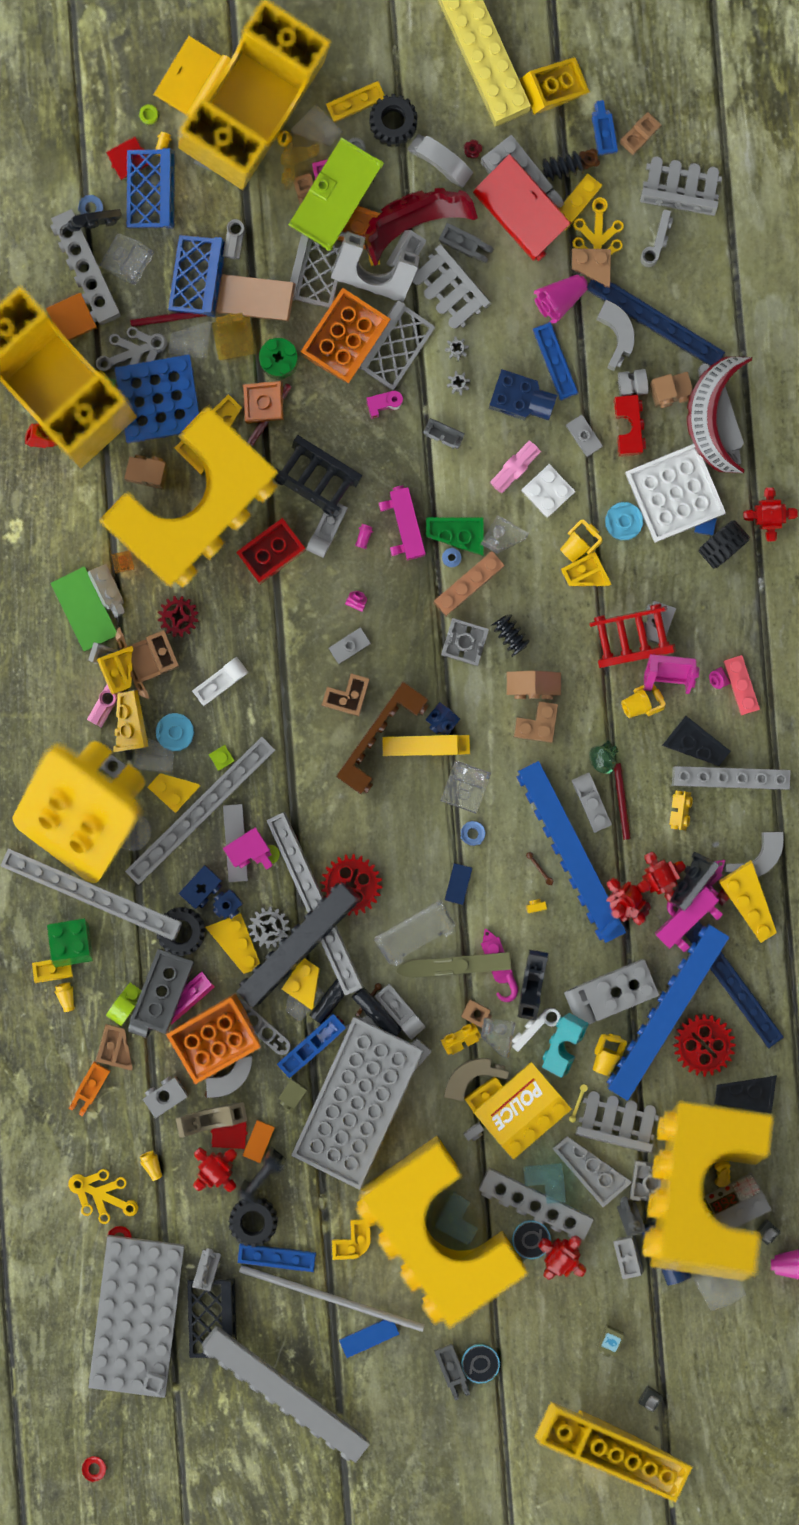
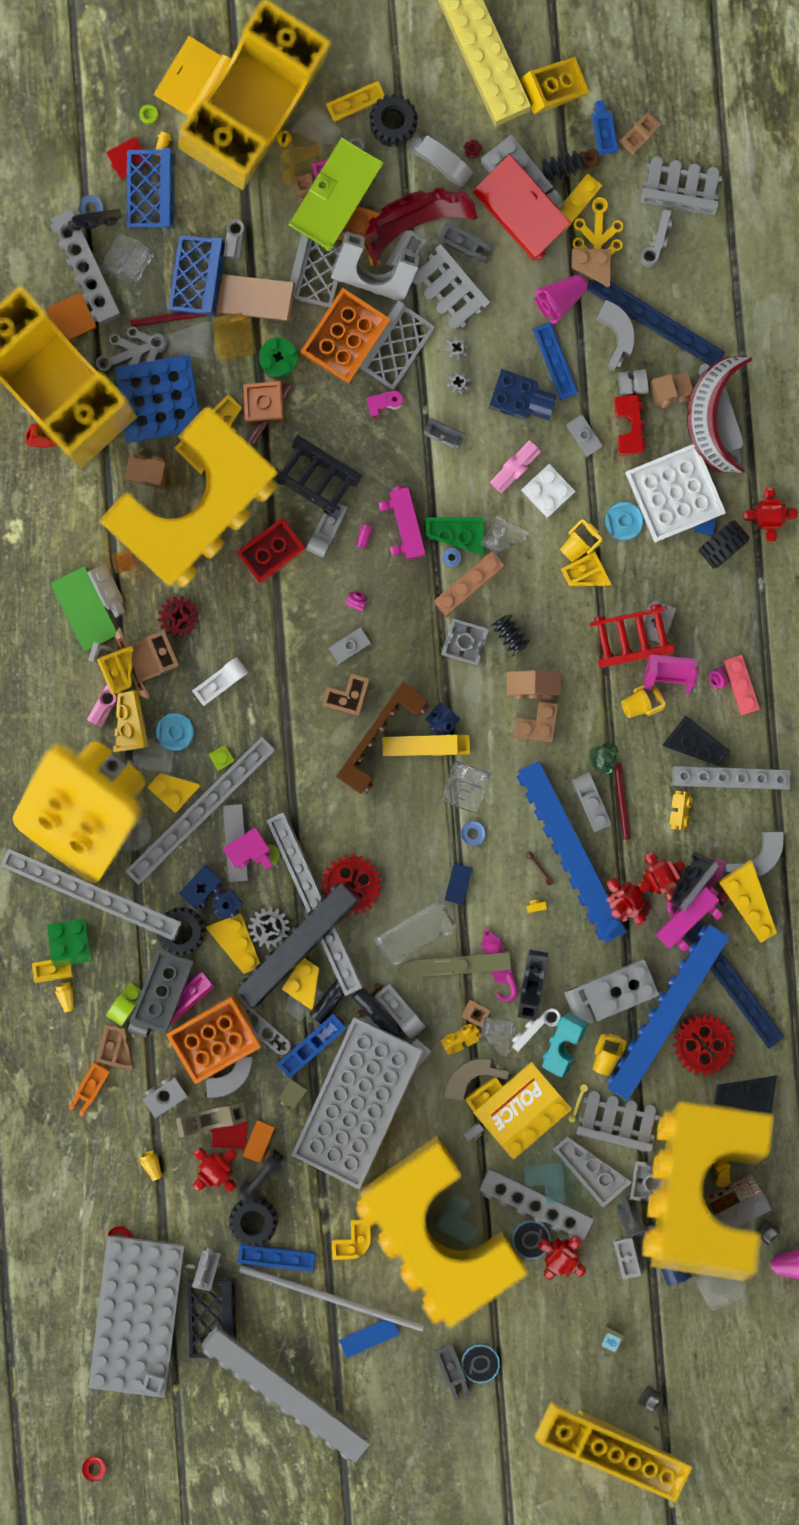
yellow plant [68,1169,139,1224] -> none

